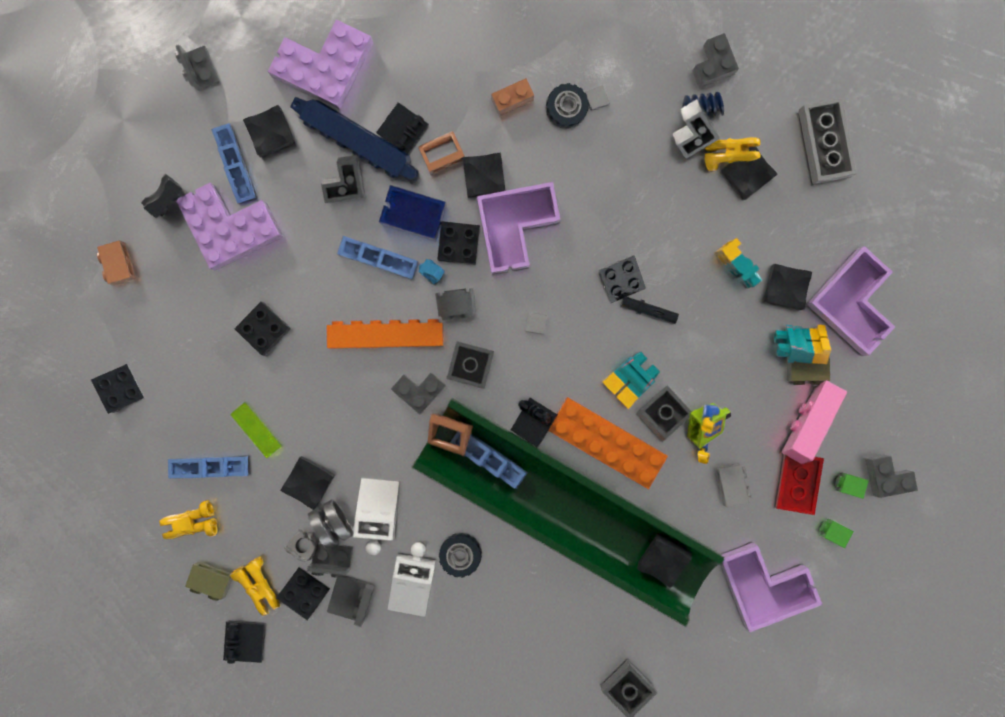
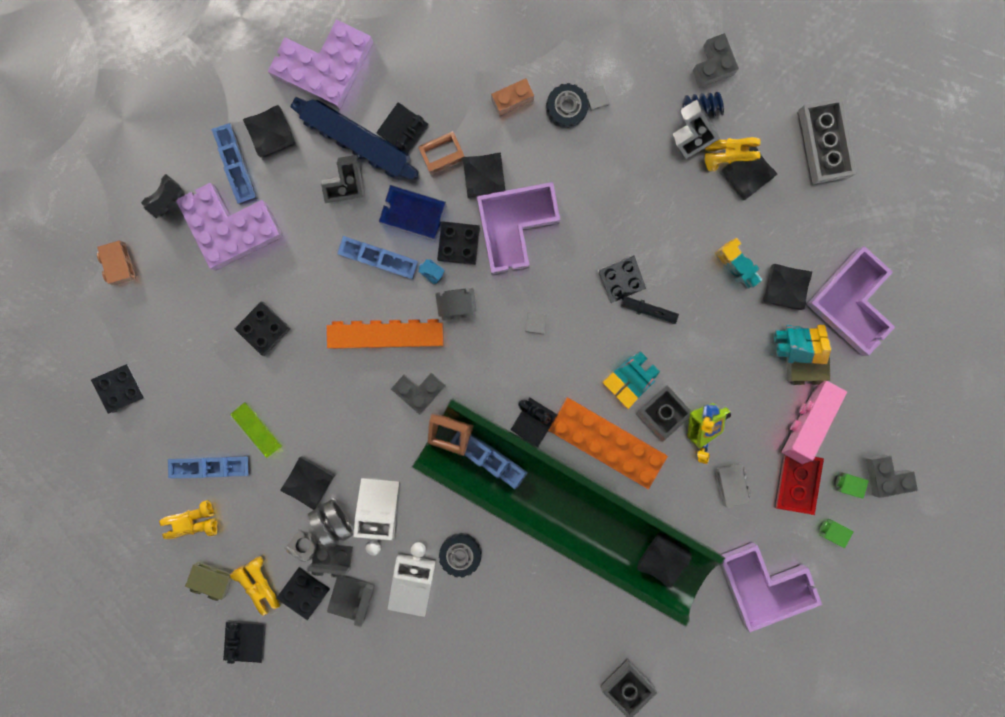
dark grey bracket [175,44,220,91] -> none
dark grey brick [447,341,494,389] -> none

